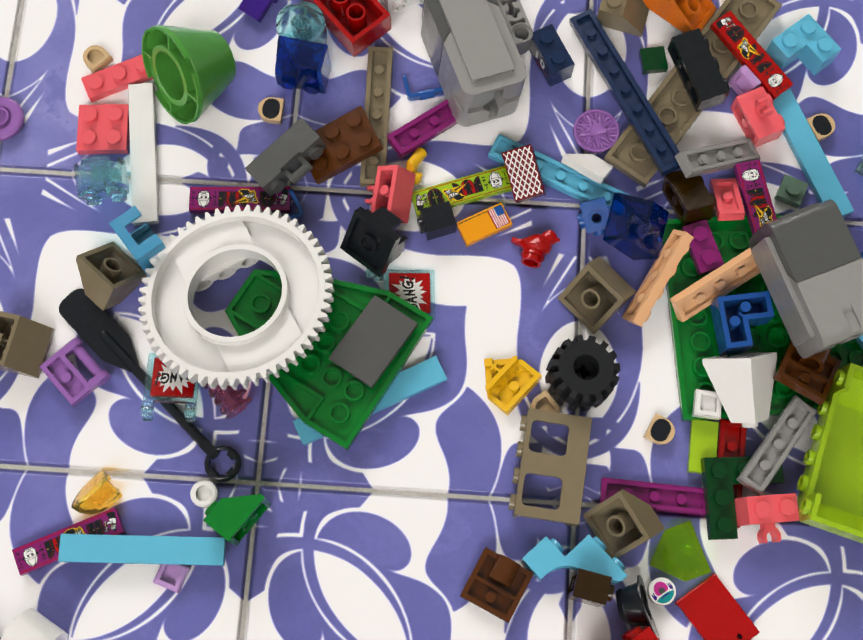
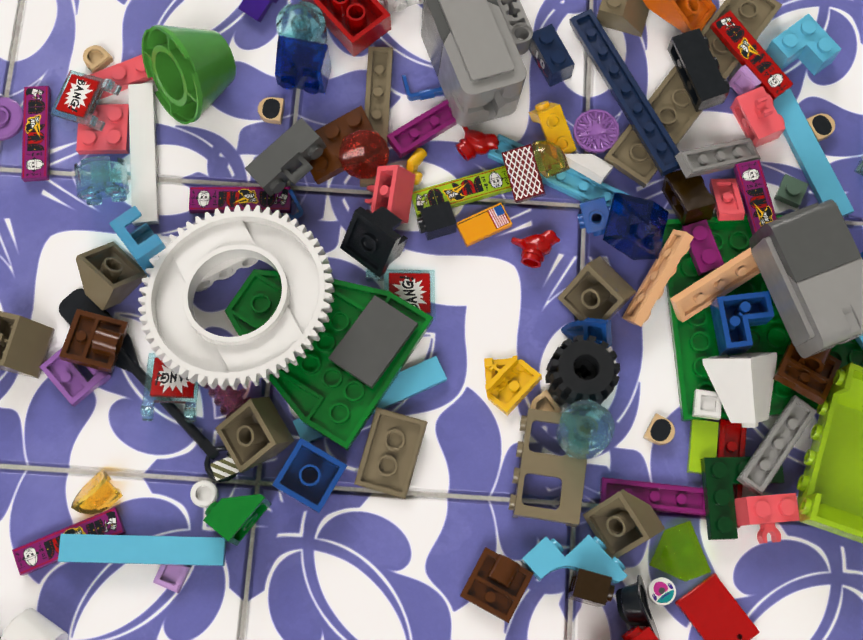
dark green tile [639,46,668,74] -> none
none -> tile [21,86,51,182]
none -> flag [50,70,122,131]
none -> reddish brown plate [59,309,129,373]
none -> sticker [210,456,239,481]
none -> dark tan slope [215,397,295,473]
none -> blue brick [272,438,347,513]
none -> clear red dish [339,130,389,179]
none -> dark tan tile [354,407,428,499]
none -> red animal [455,126,499,161]
none -> yellow bracket [528,101,576,160]
none -> clear yellow brick [532,140,570,178]
none -> clear light blue brick [556,400,615,459]
none -> blue plate [561,318,612,348]

